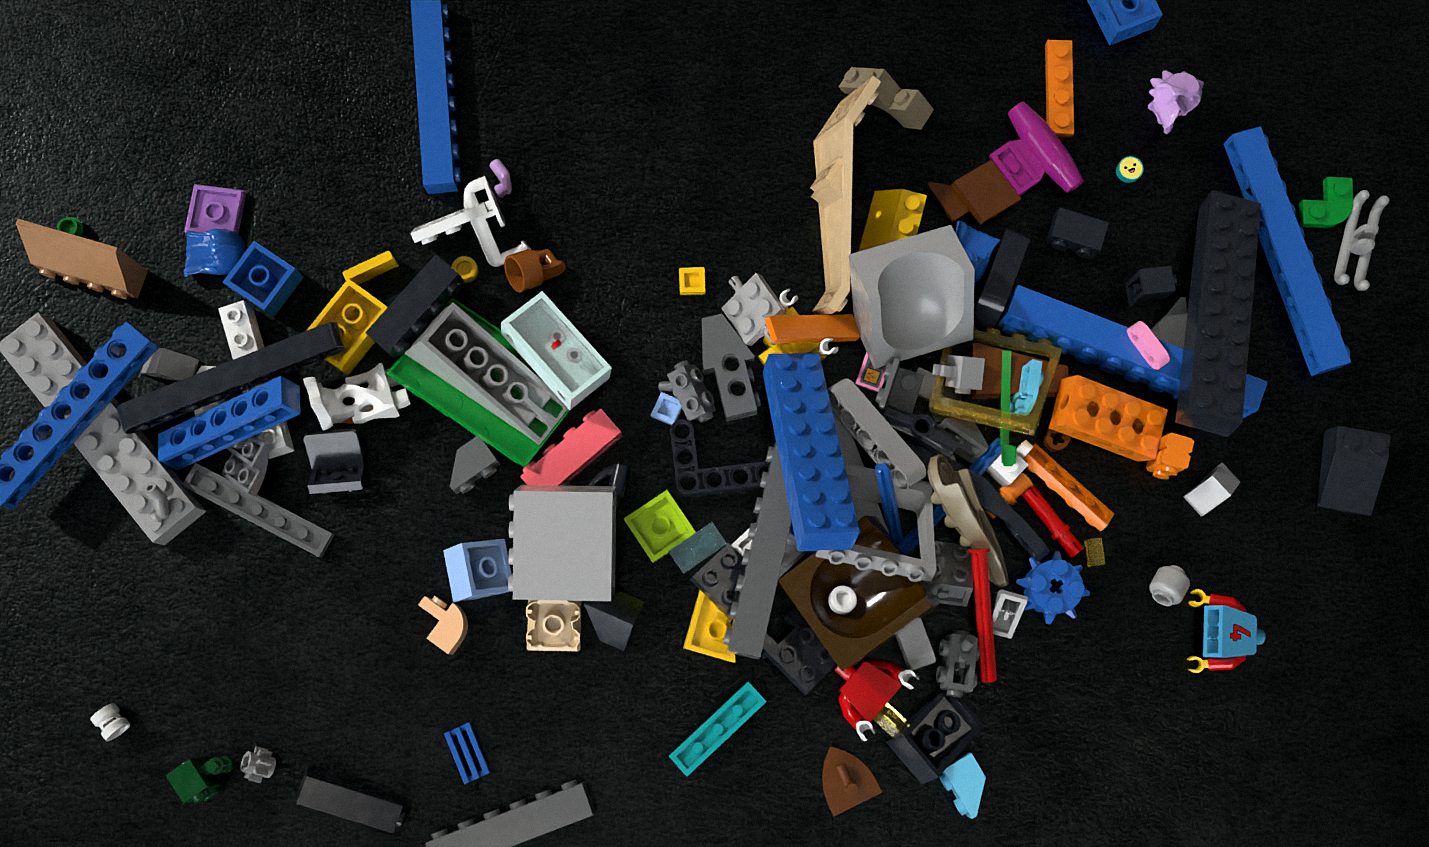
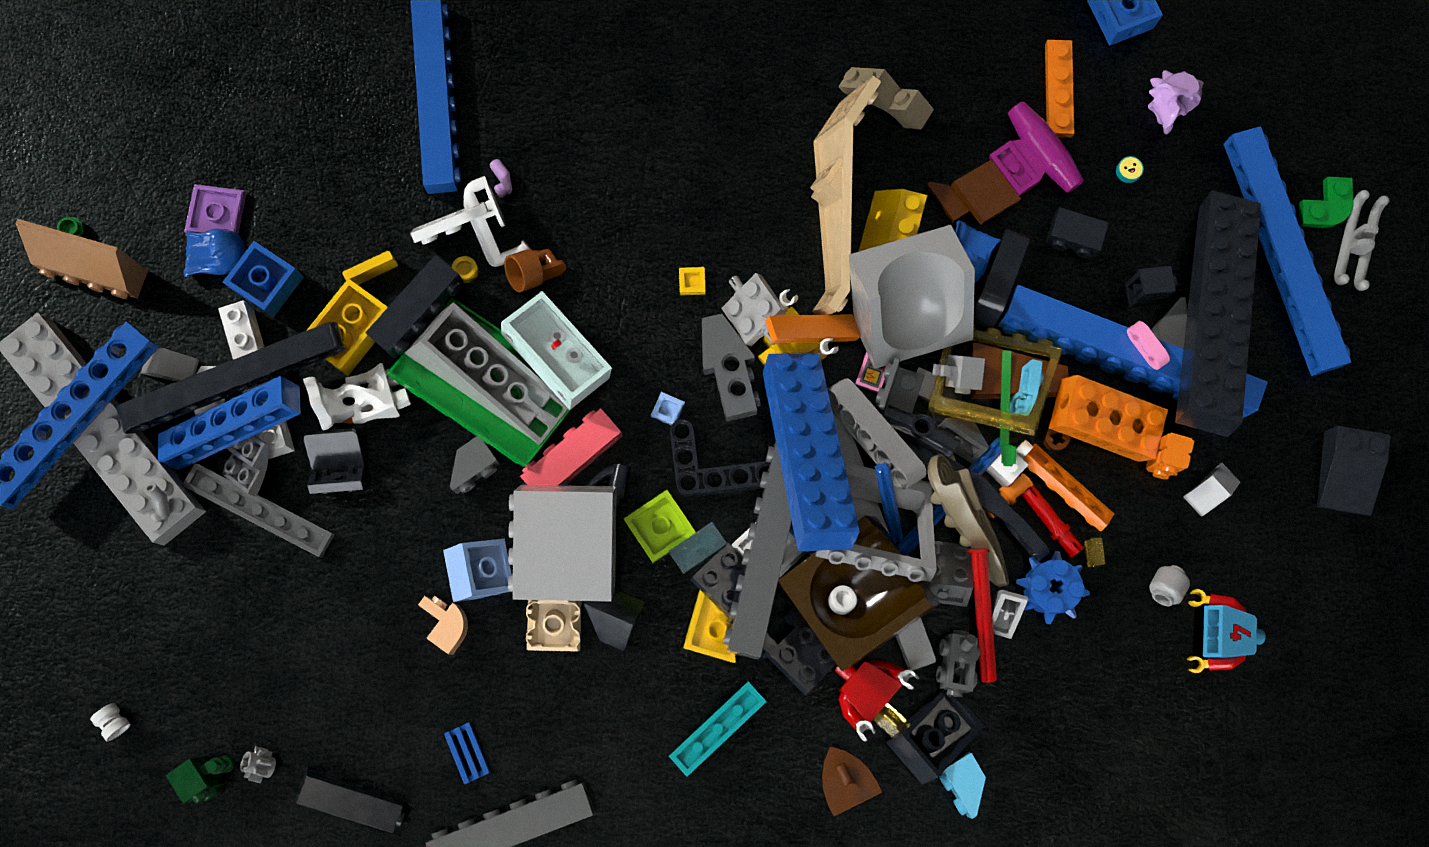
dark grey brick [659,360,716,423] -> none

